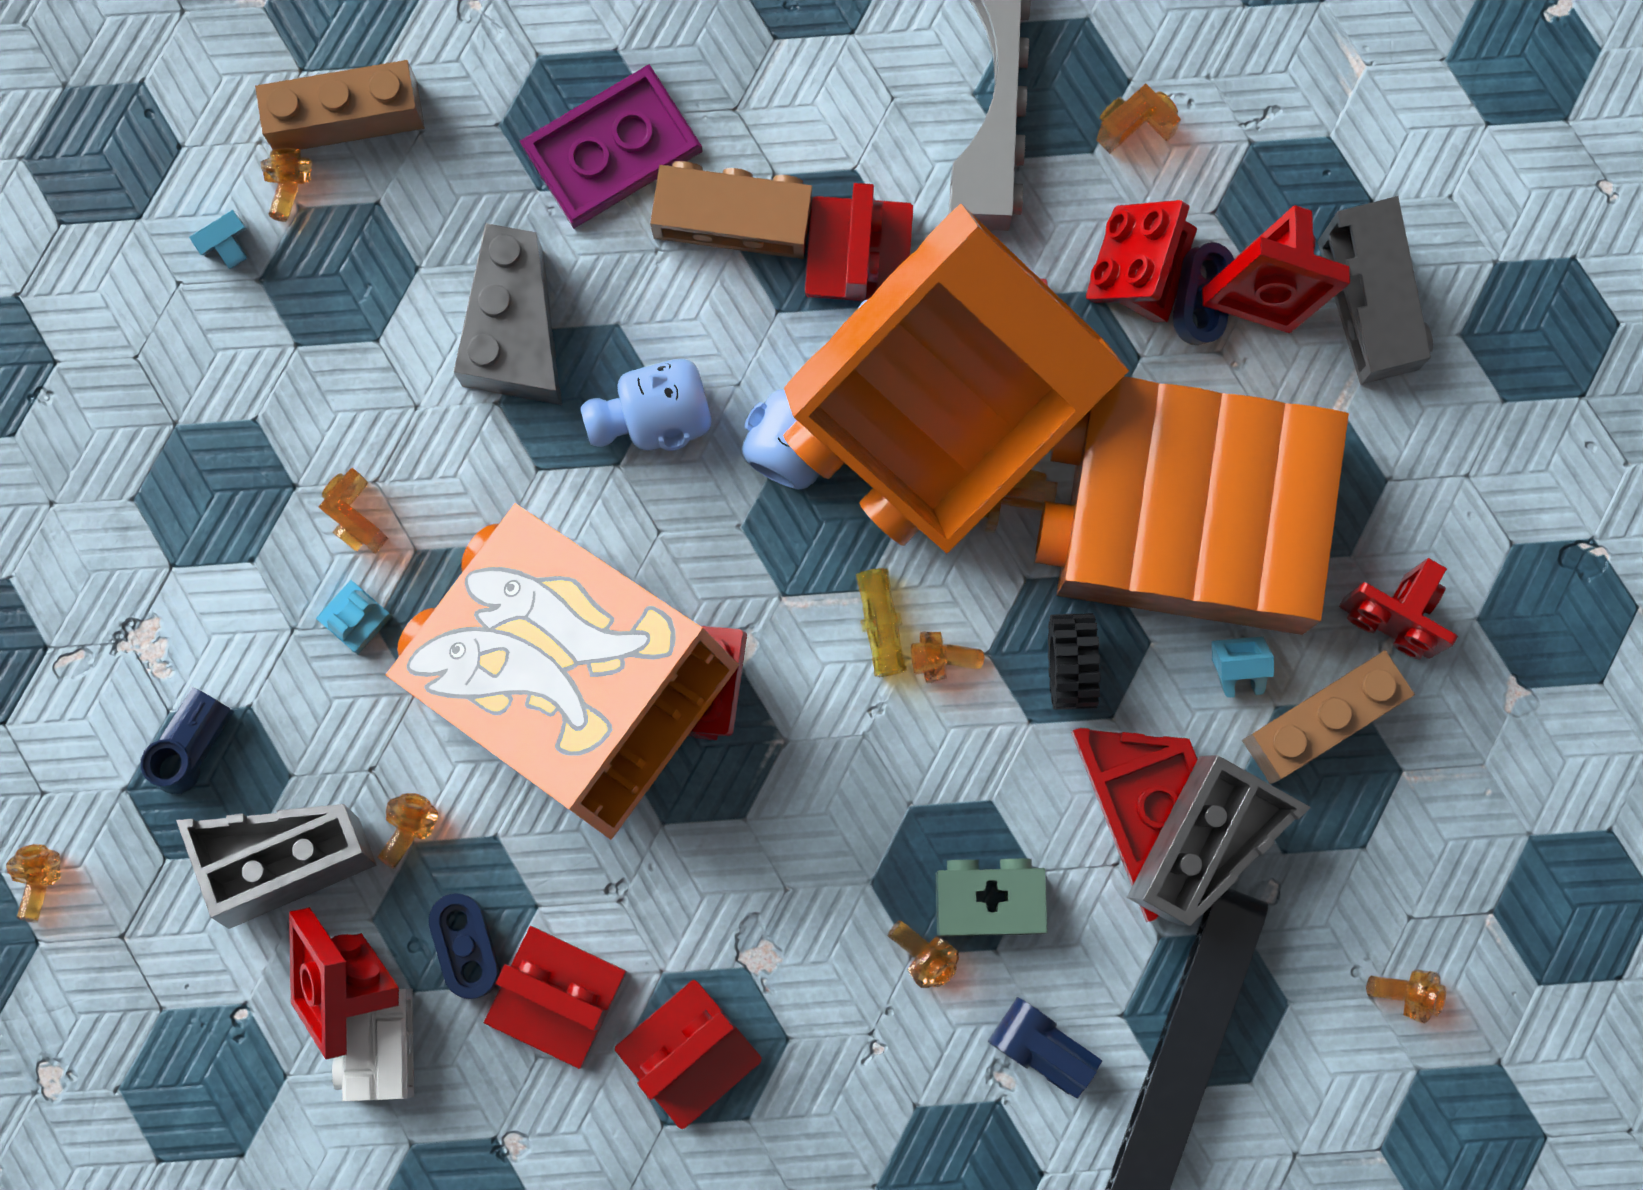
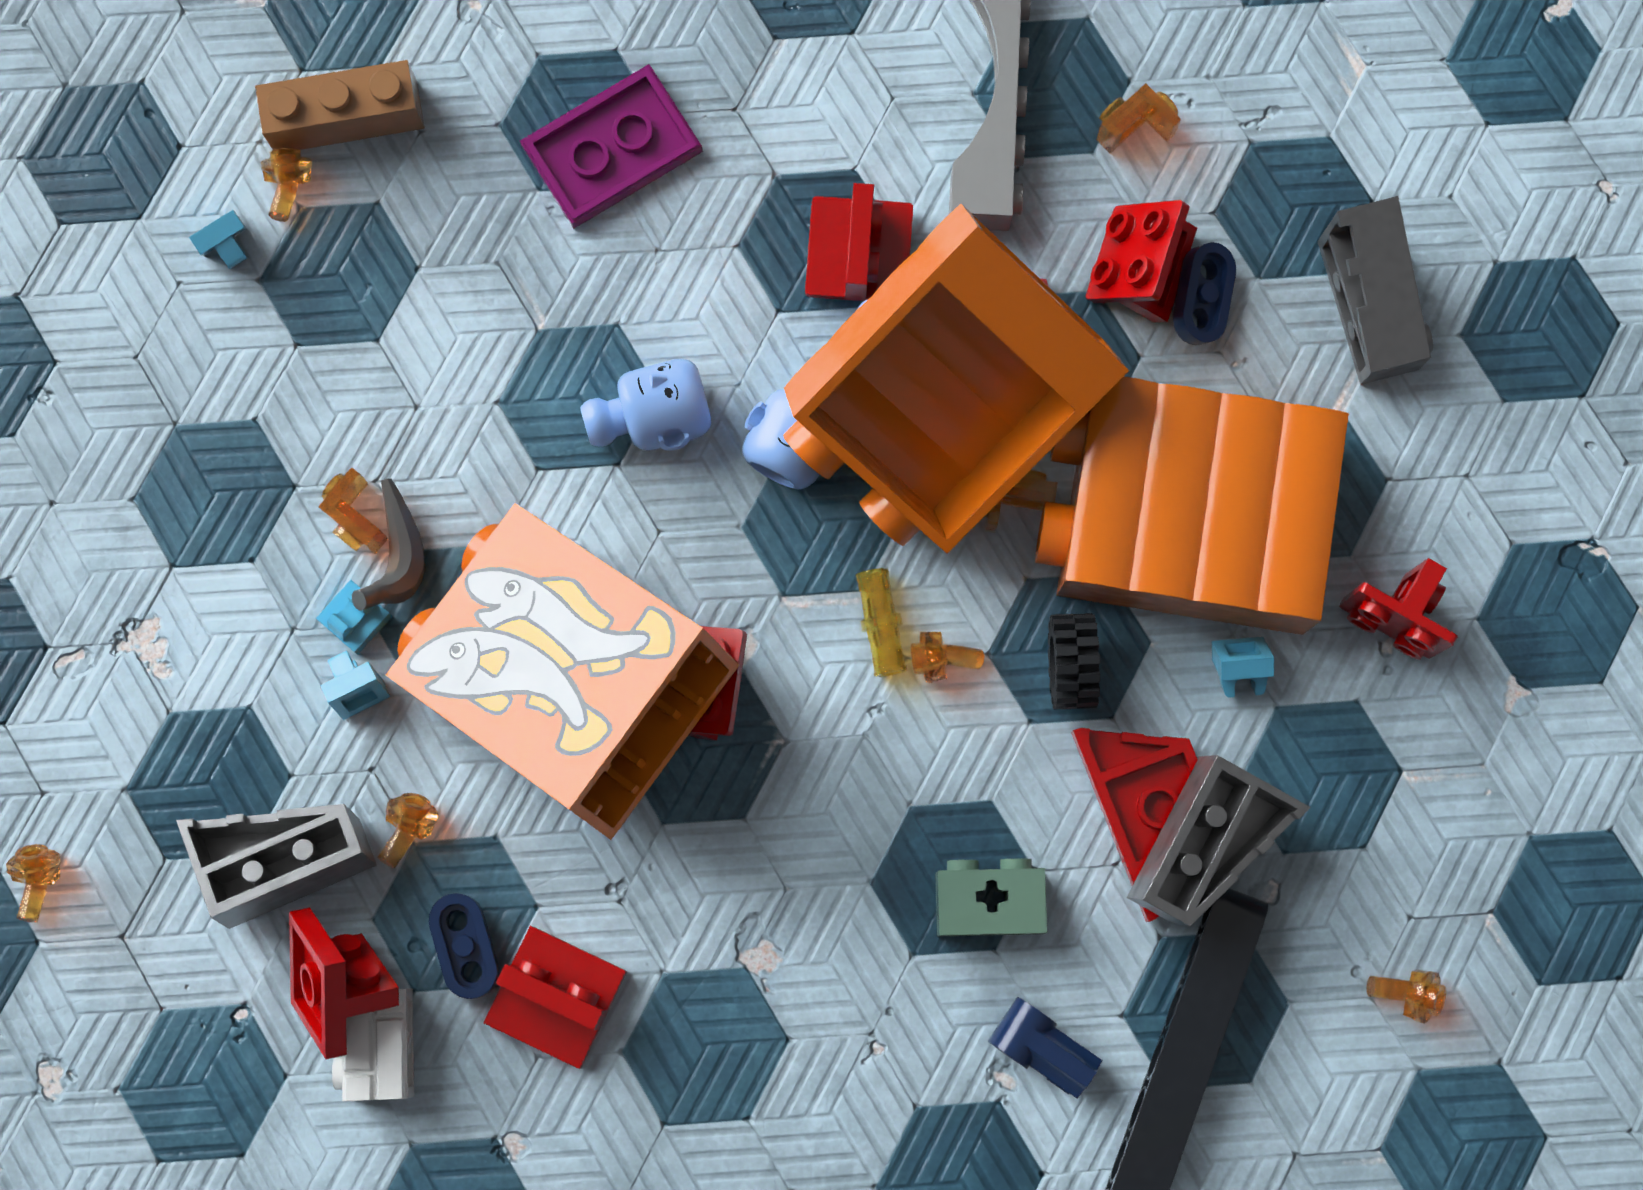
dark blue piece [141,687,234,794] -> none
flat silver wedge [454,223,562,405] -> none
red bracket [615,980,762,1129] -> none
medium nougat brick [650,161,812,259] -> none
clear orange plate [887,920,959,988] -> none
red bracket [1202,205,1350,334] -> none
medium nougat brick [1242,650,1415,784] -> none
none -> medium azure tile [320,651,390,720]
none -> dark grey piece [352,478,425,610]

